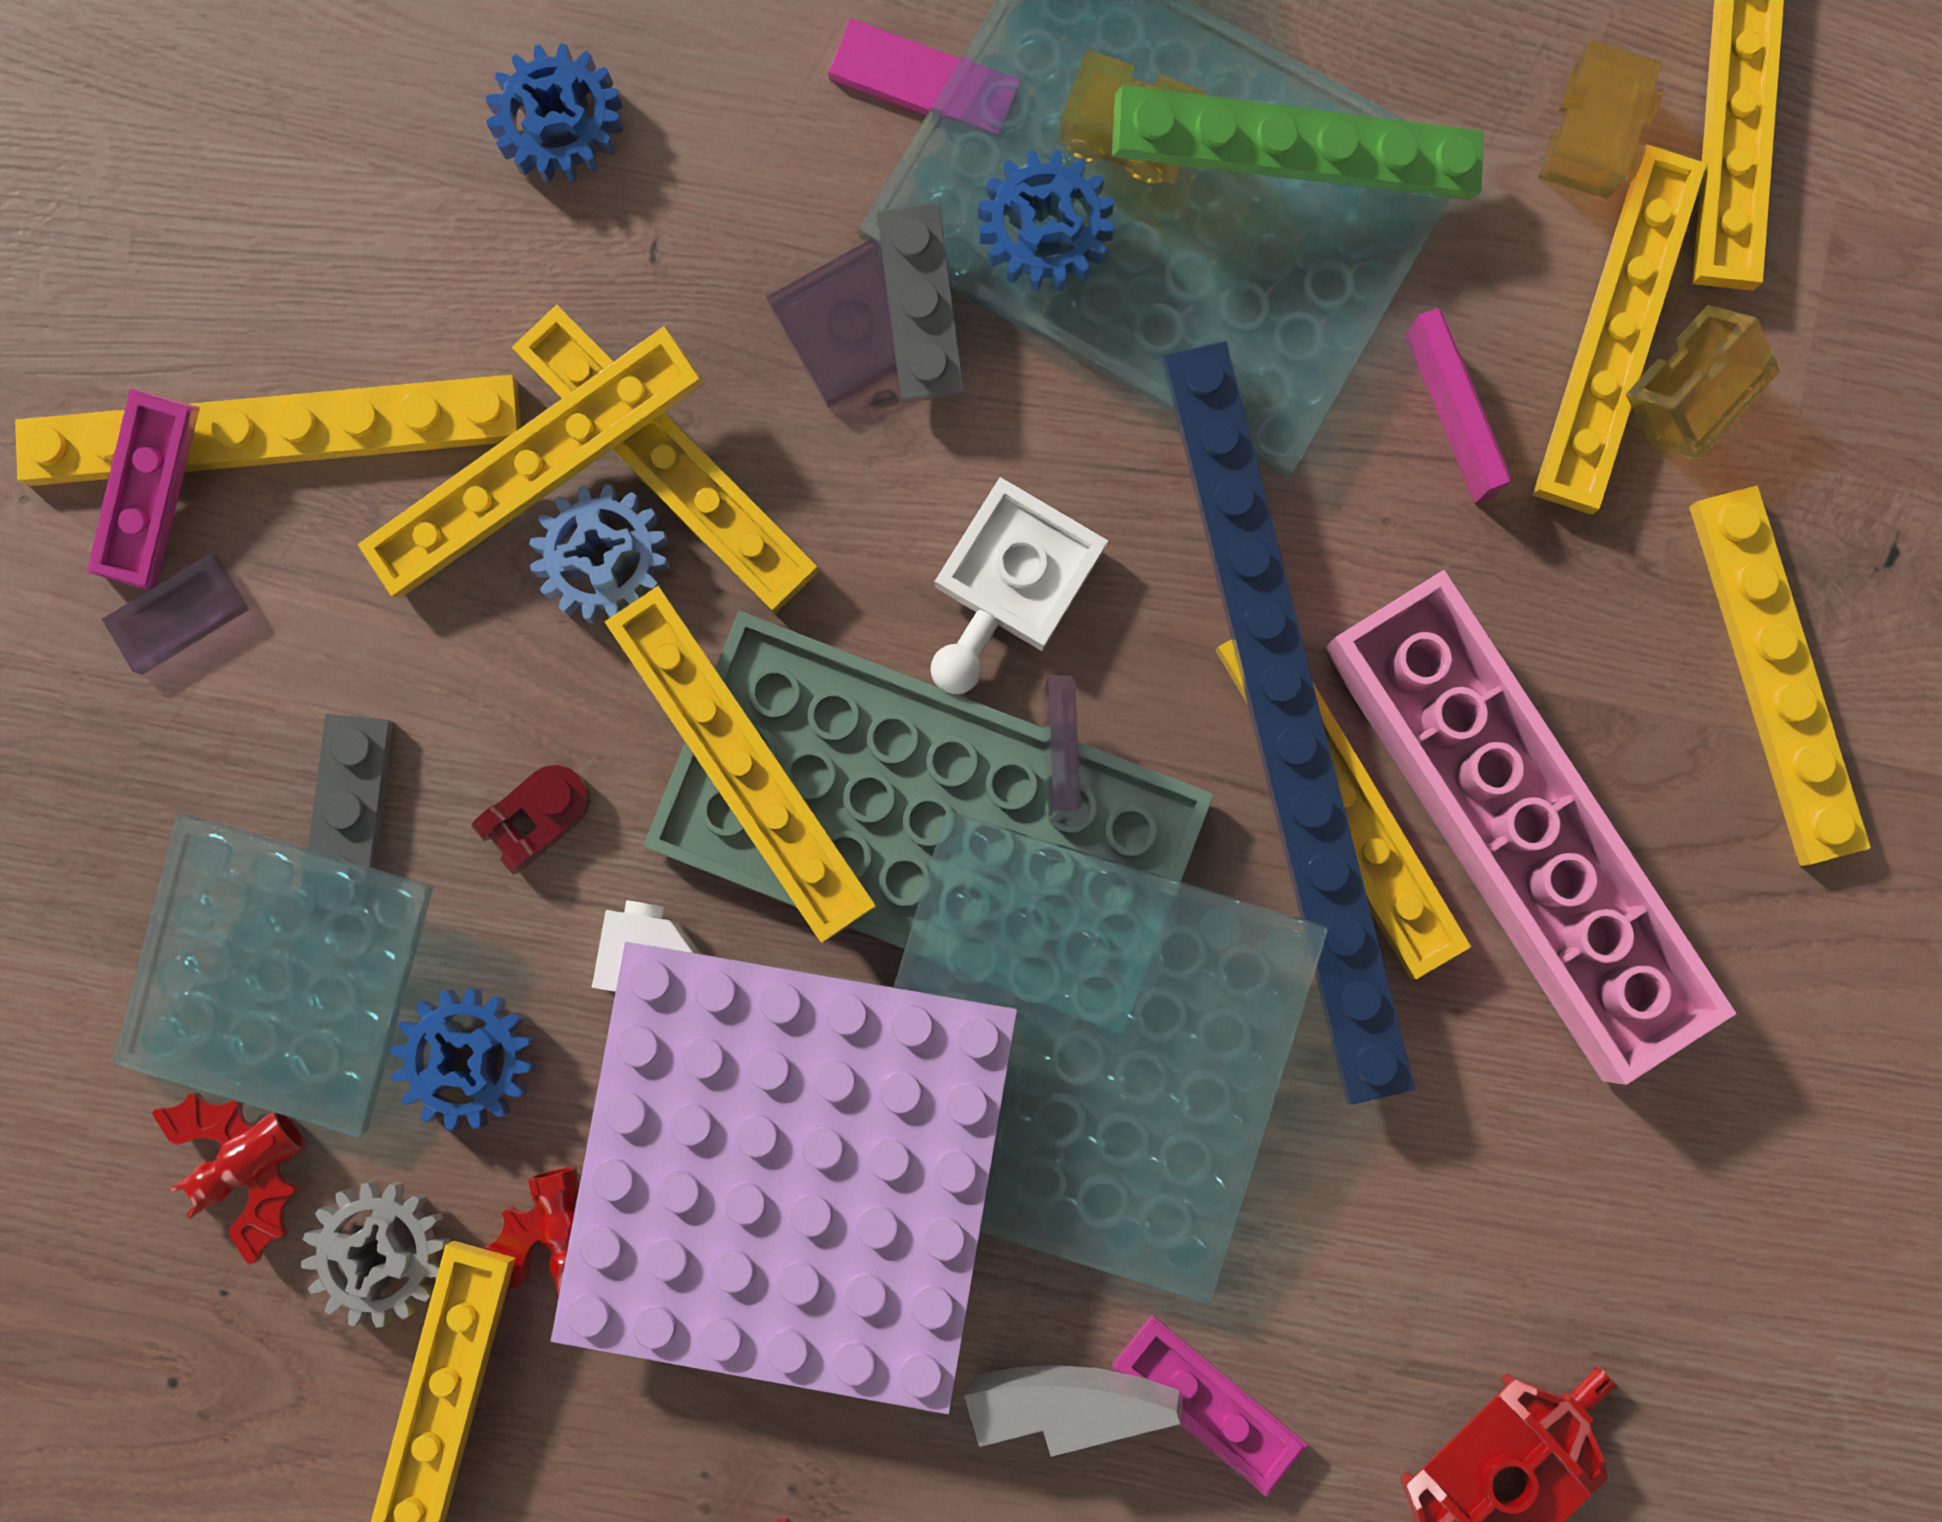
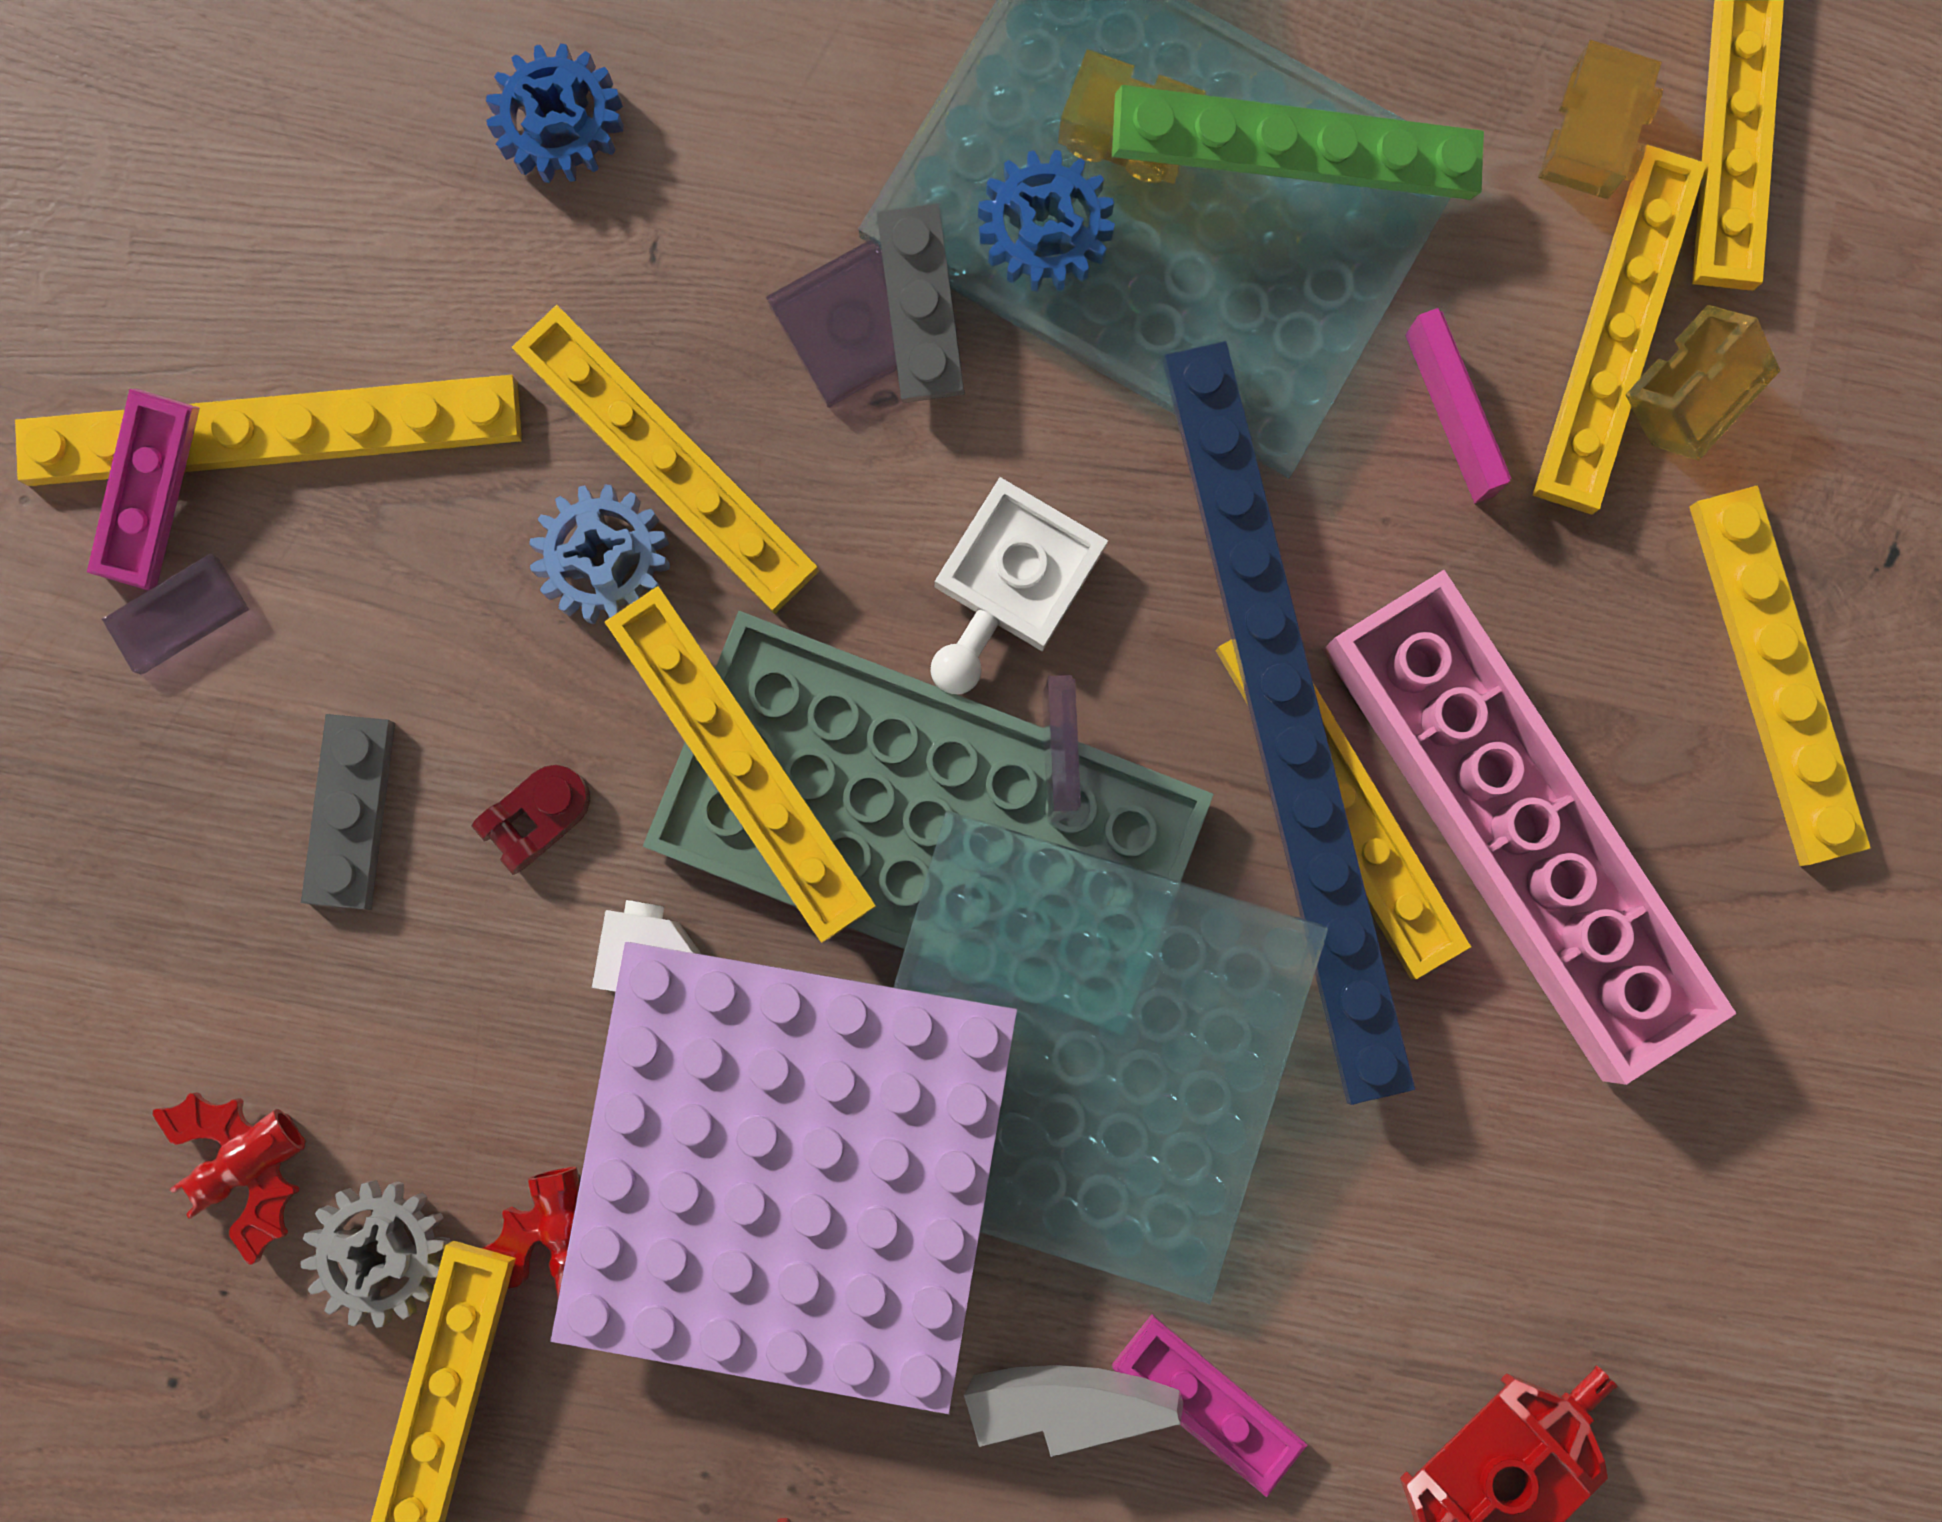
clear light blue plate [112,813,434,1138] -> none
yellow plate [357,326,705,598] -> none
blue gear [390,989,536,1131] -> none
dark pink tile [828,18,1021,142] -> none

